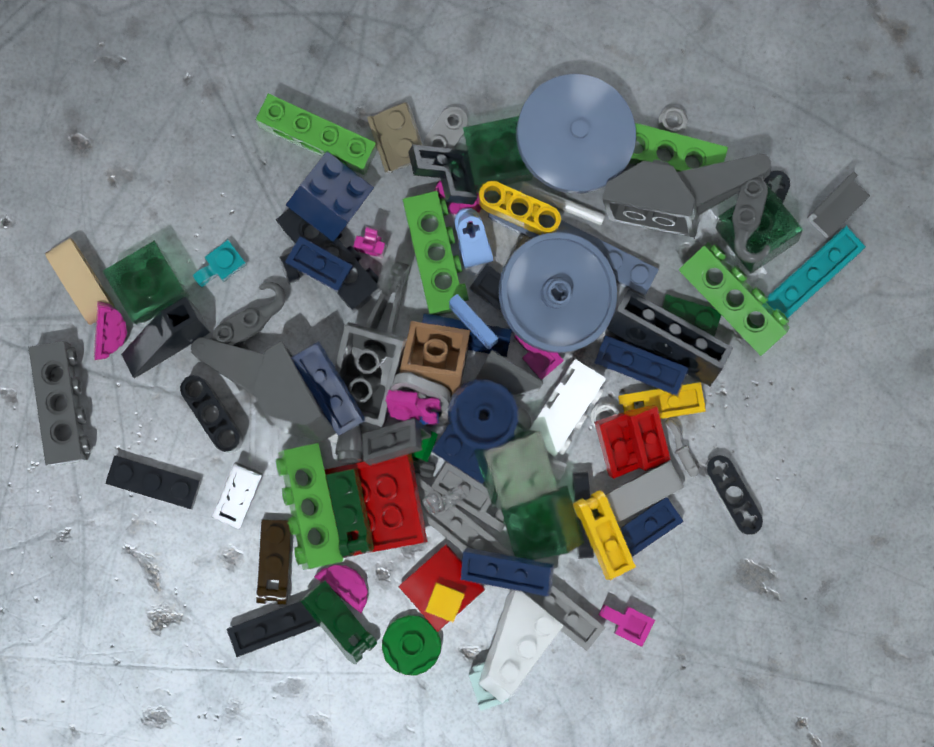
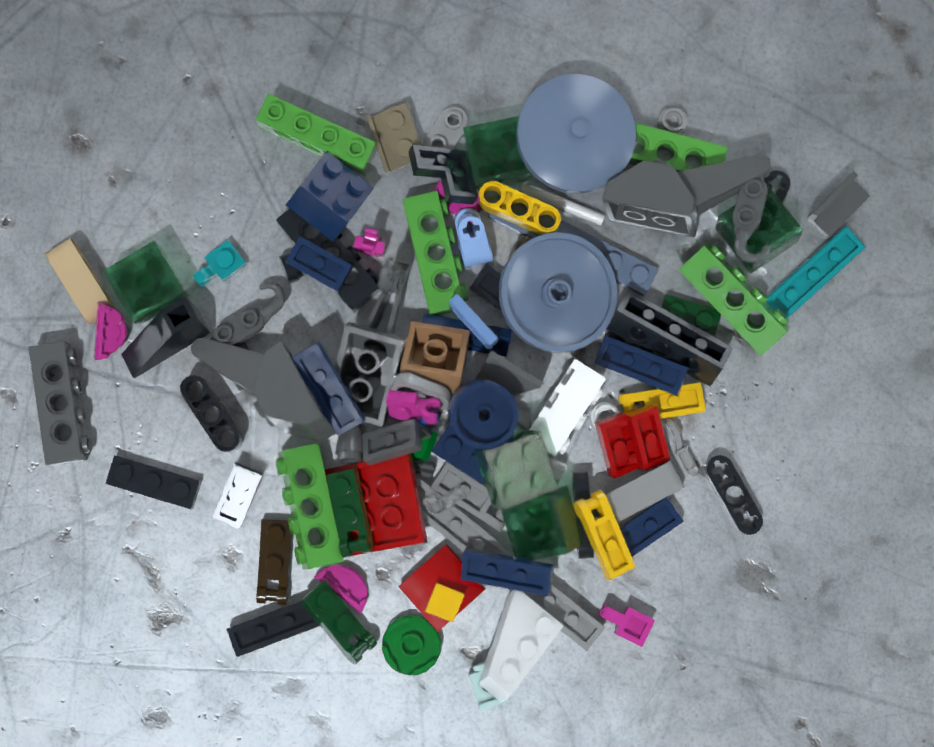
dark pink plate [514,335,564,380] -> none

